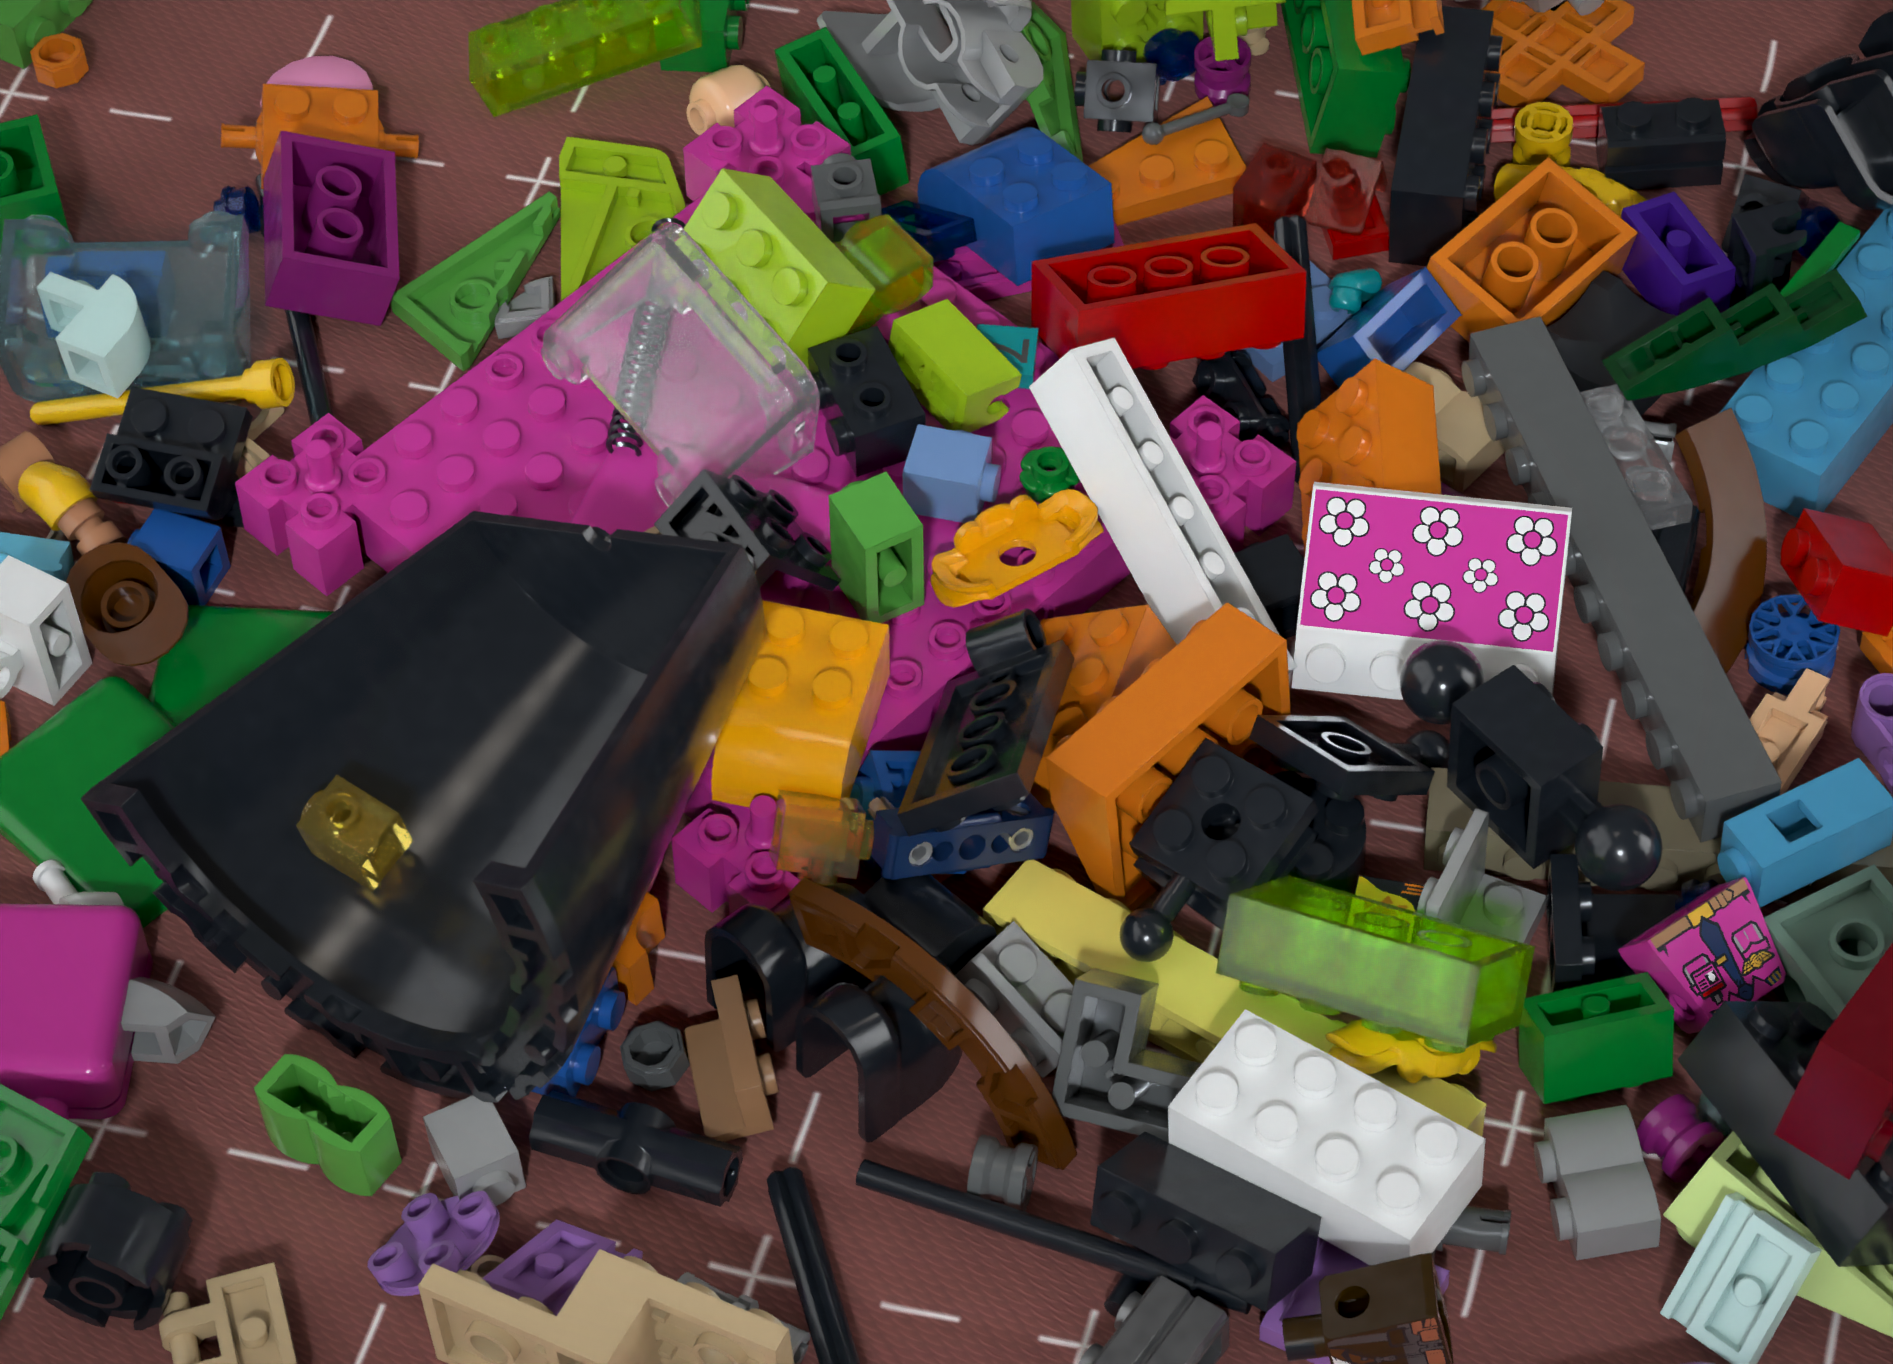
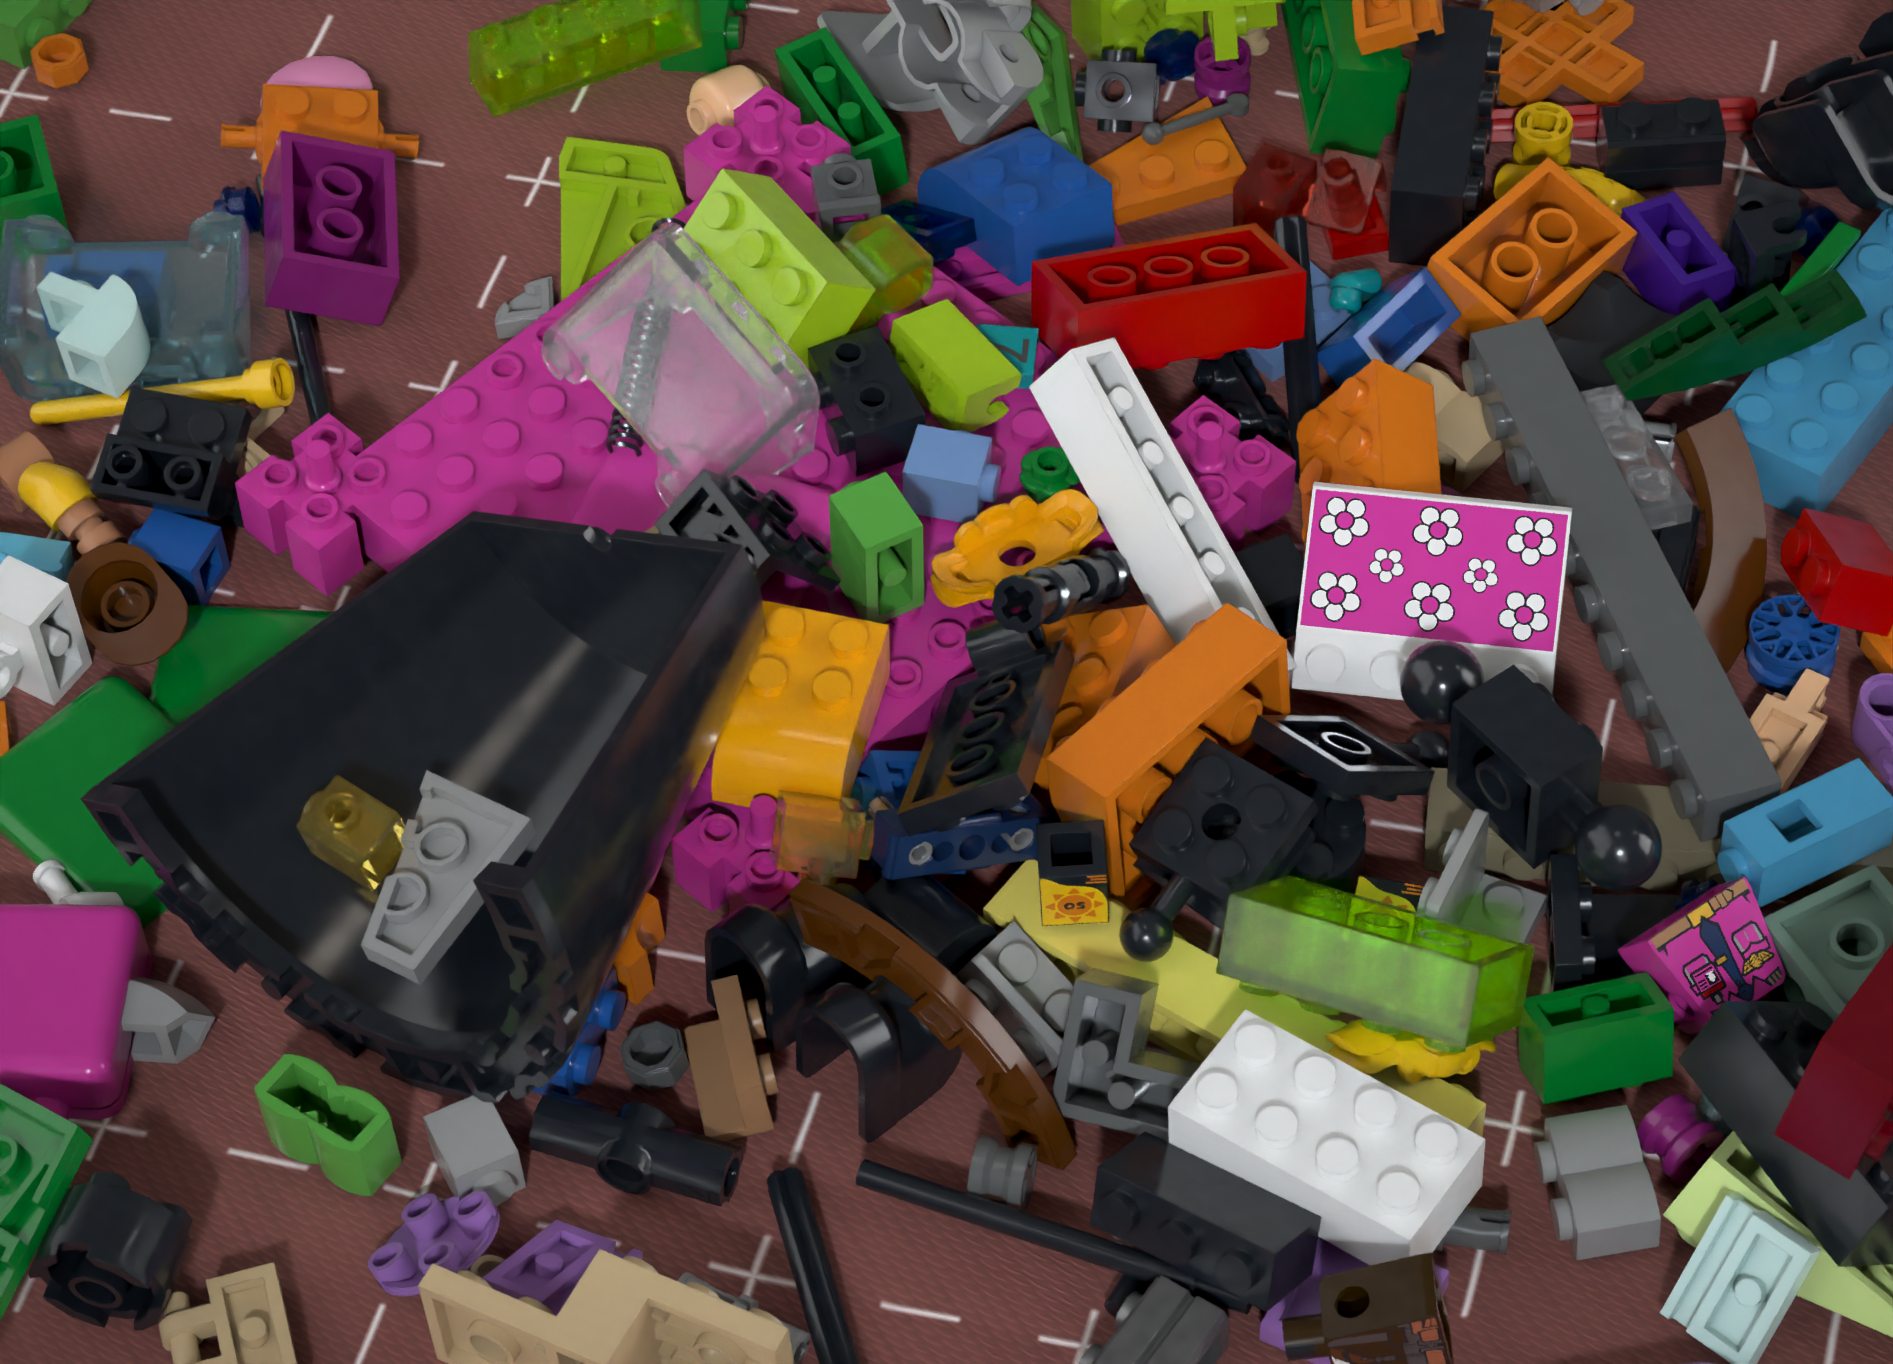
bright green wing [391,191,561,372] -> none
none -> light grey wing [361,770,537,985]
none -> black piece [992,547,1130,633]
none -> black brick [1036,820,1109,926]

